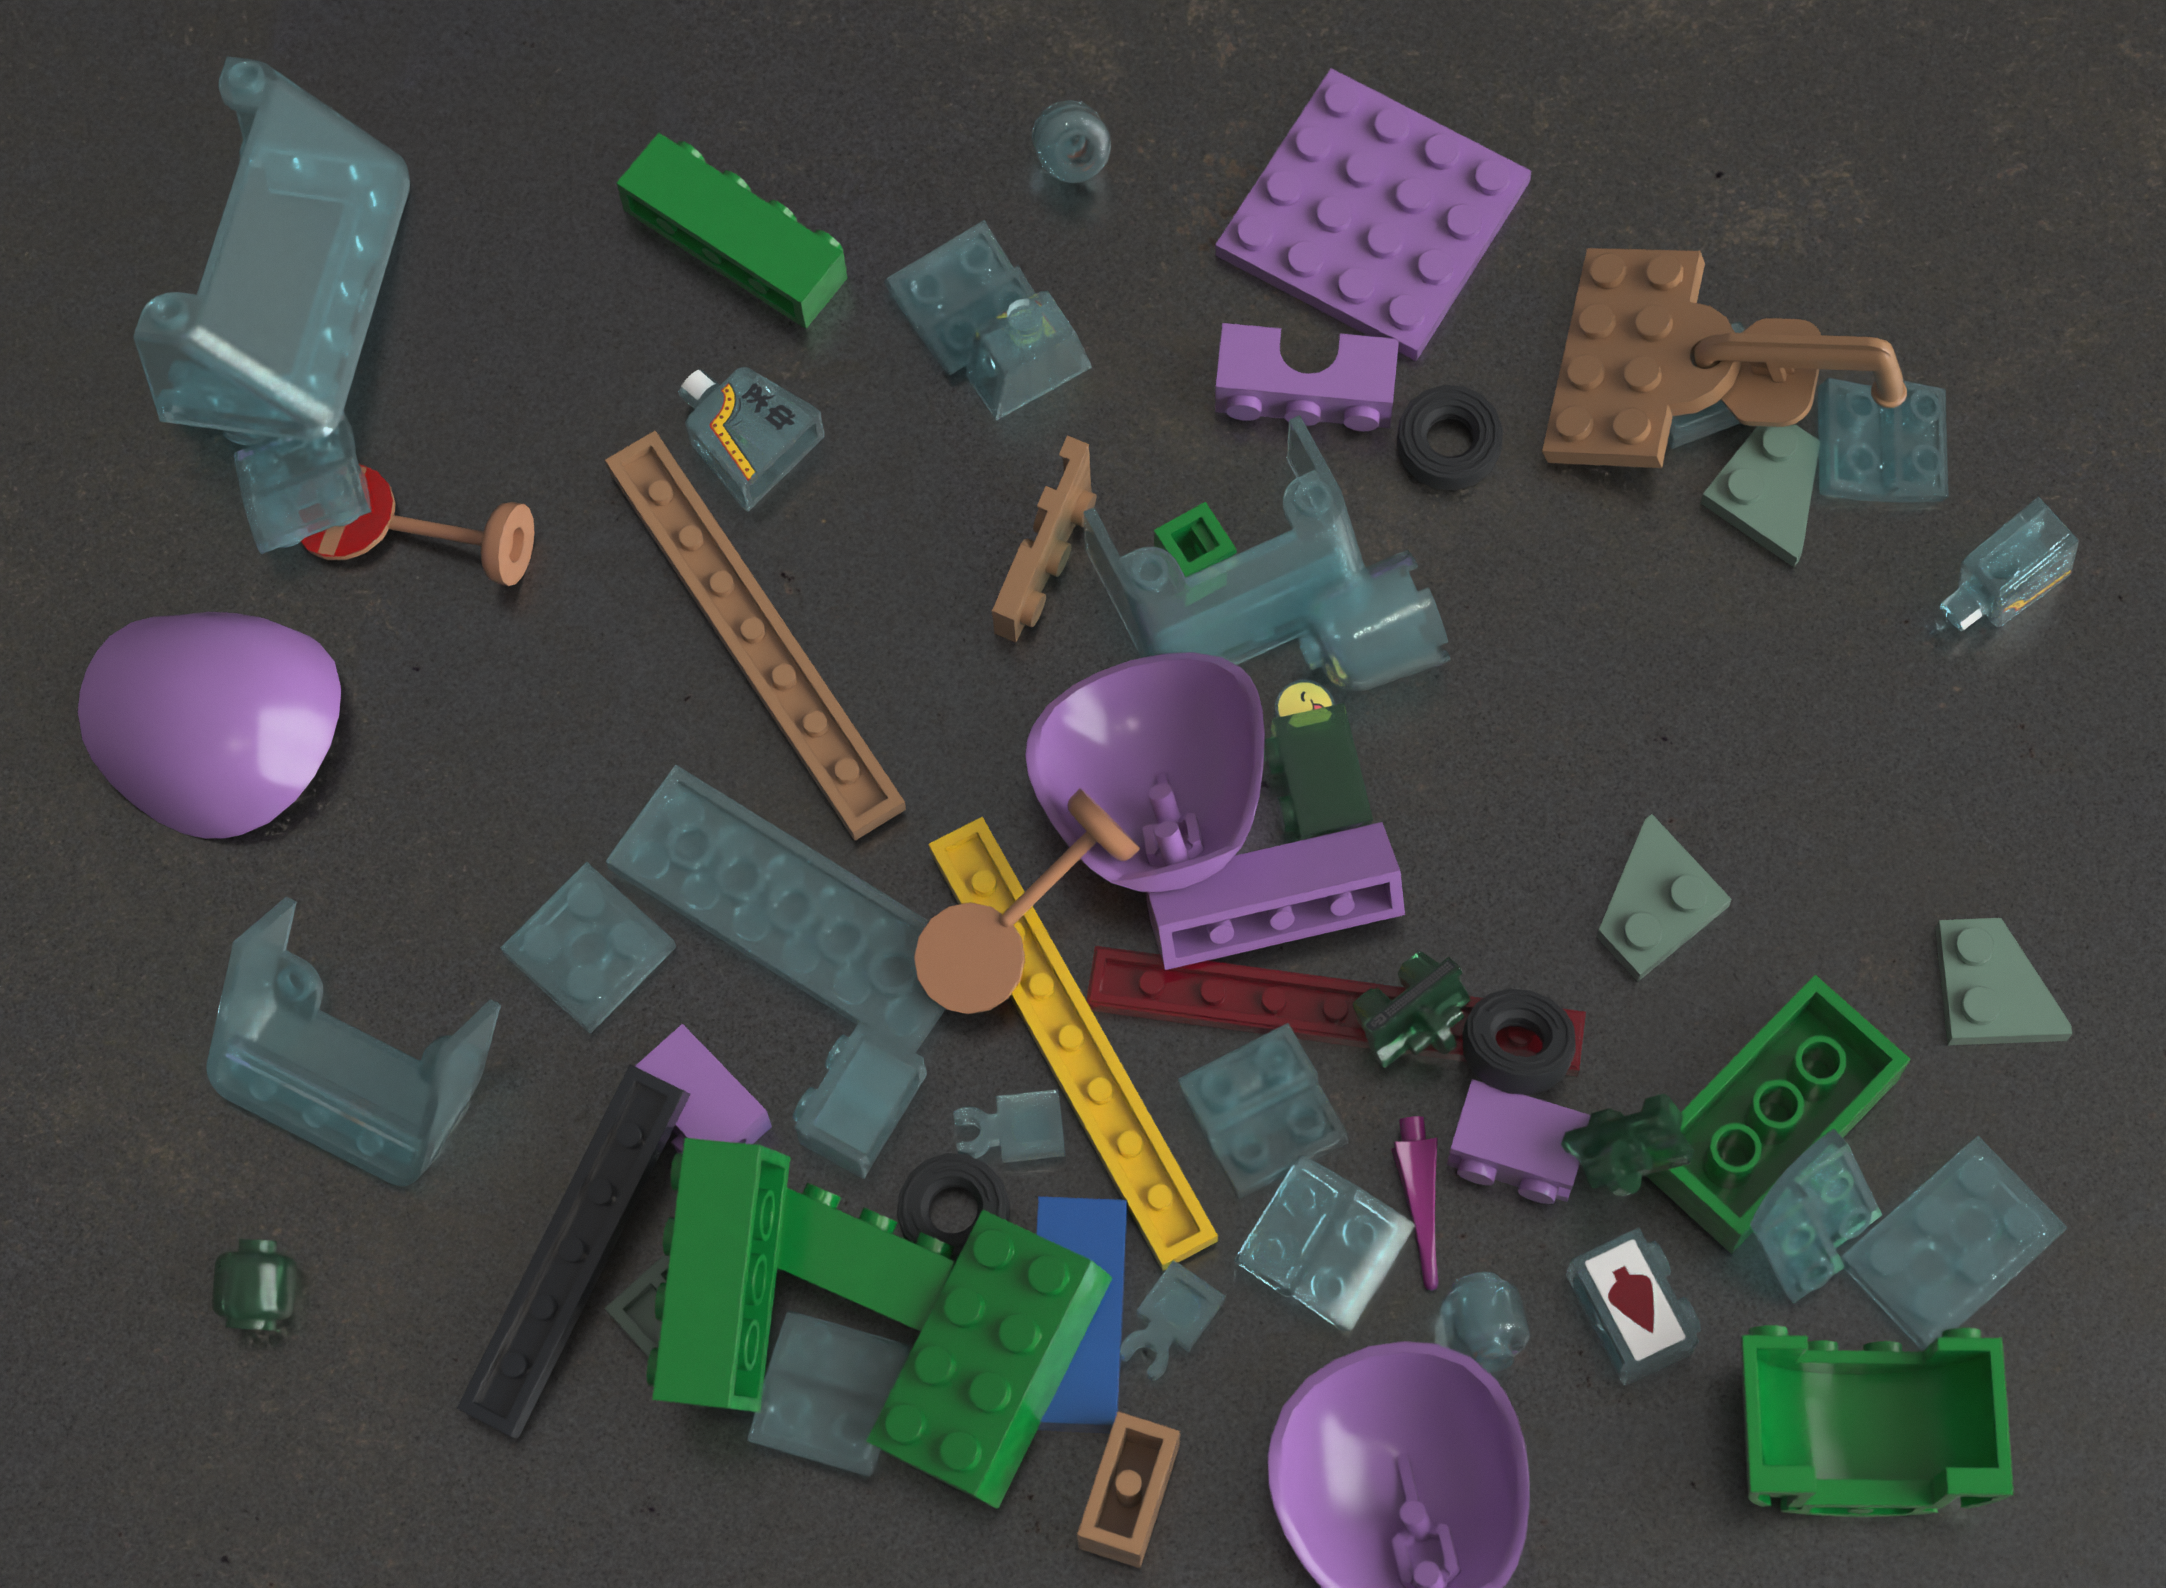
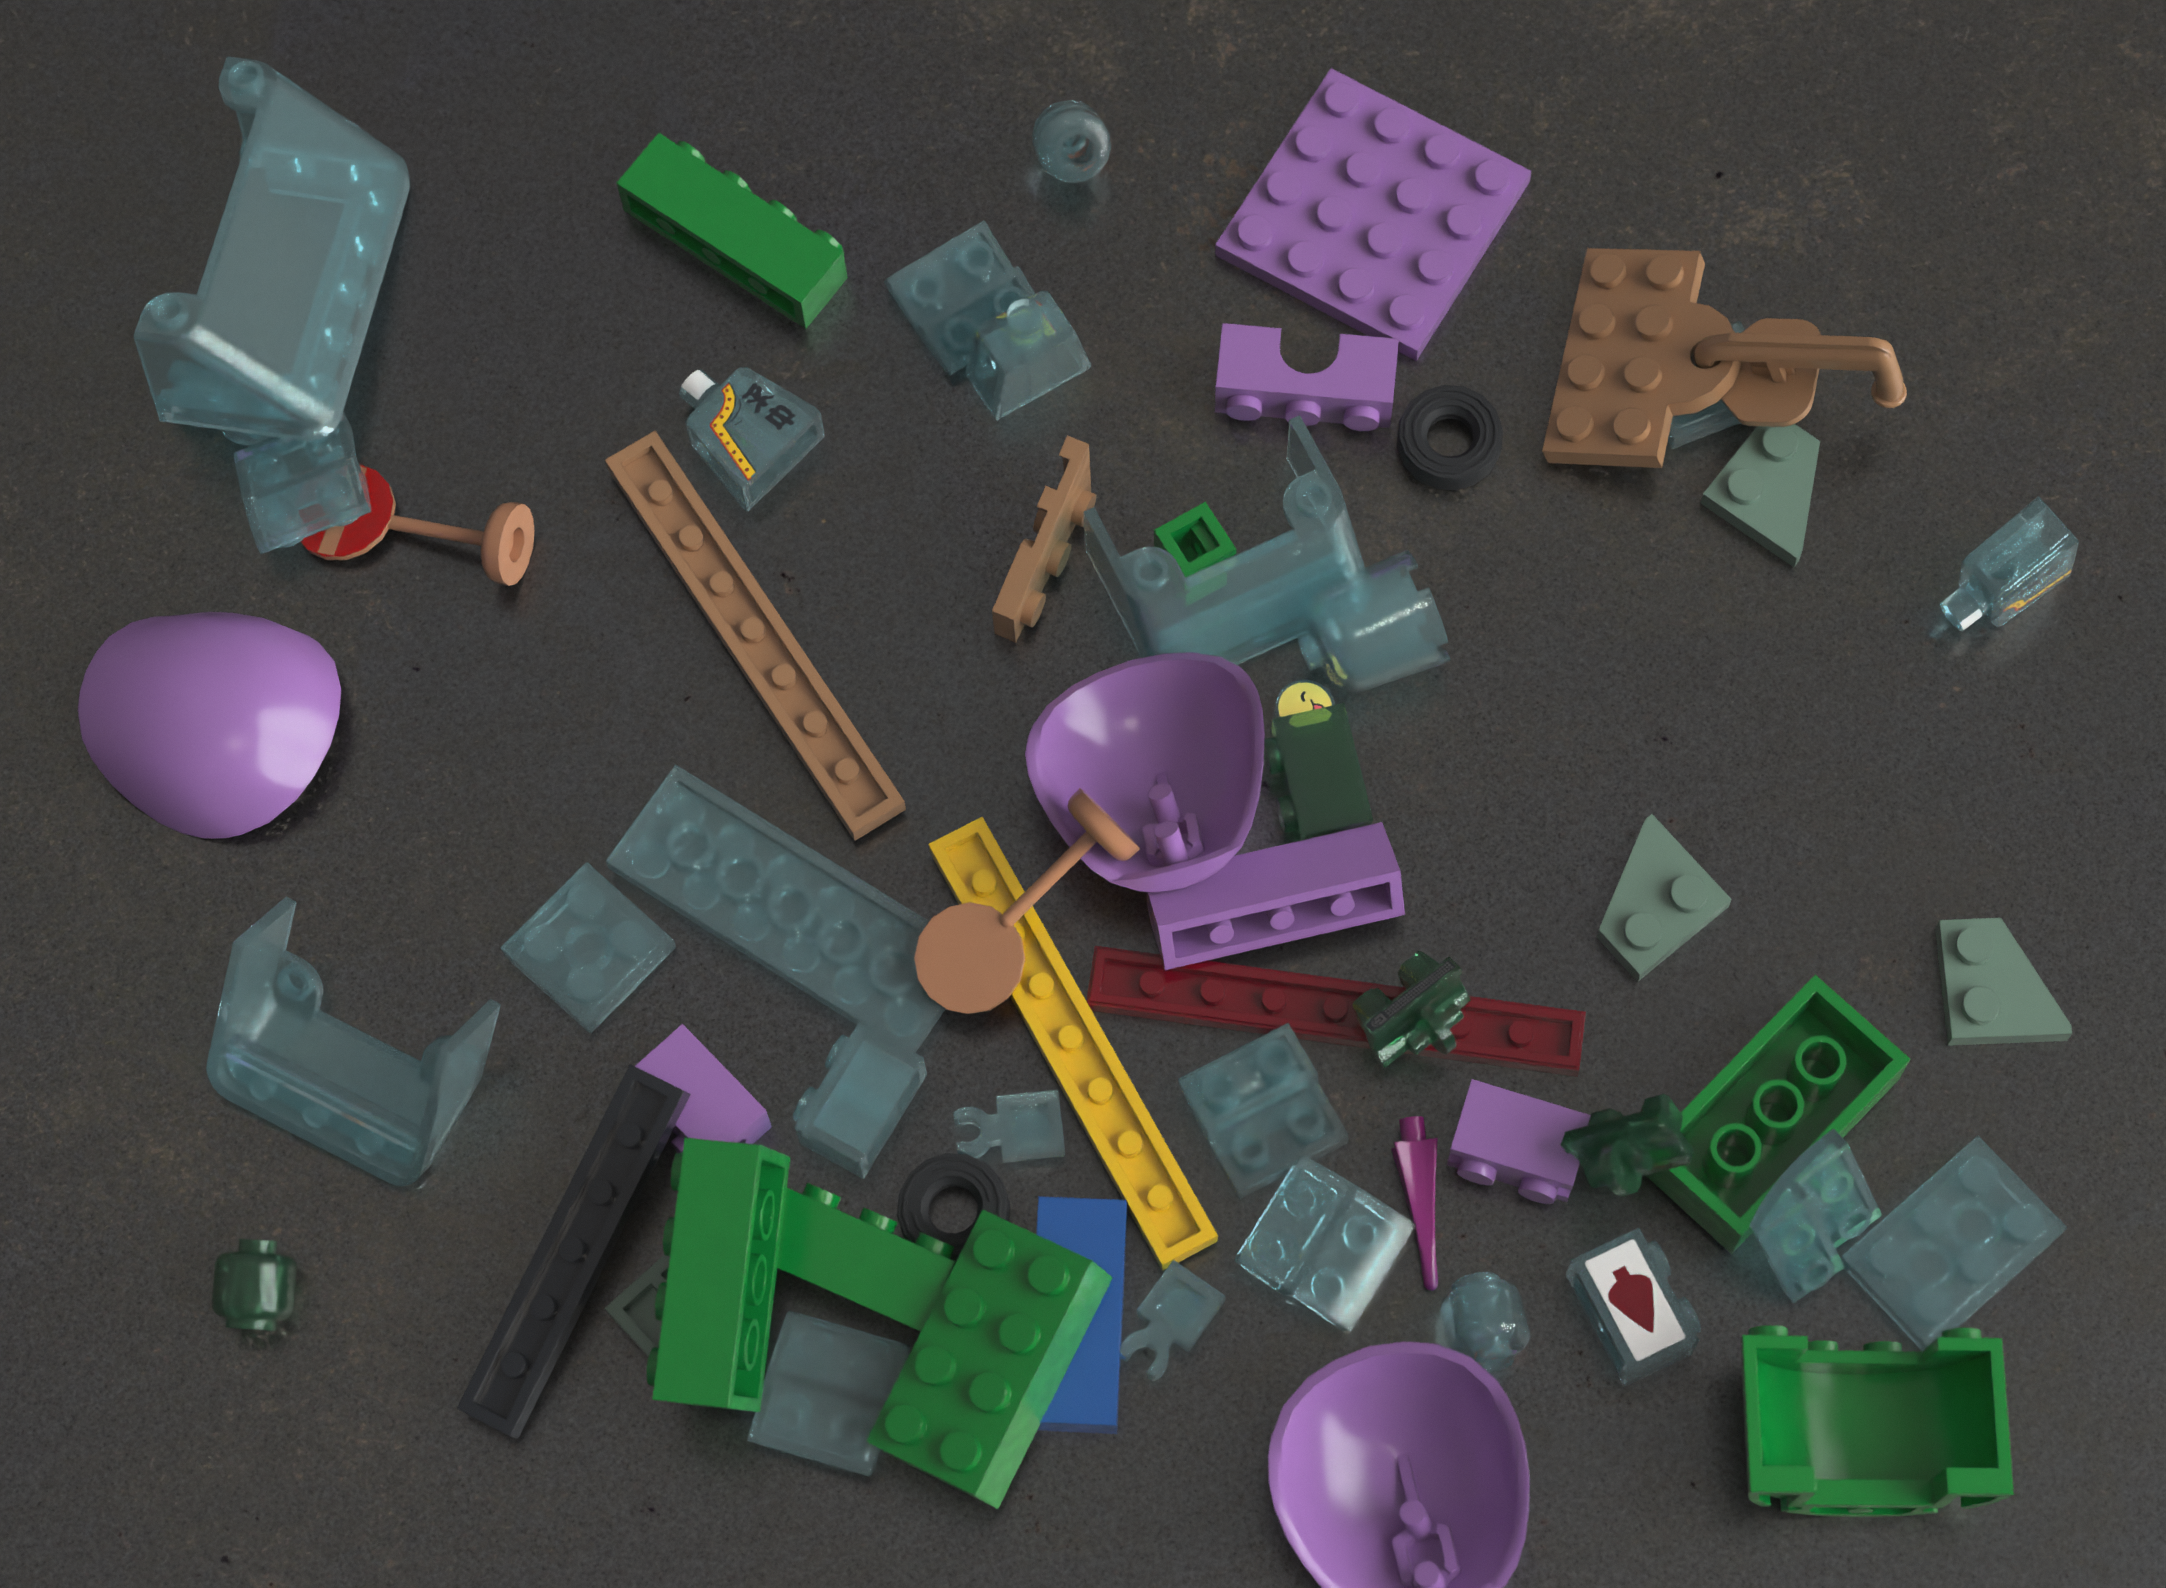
medium nougat brick [1077,1411,1180,1568] -> none
black tyre [1463,989,1576,1095] -> none
clear light blue slope [1818,378,1949,502] -> none

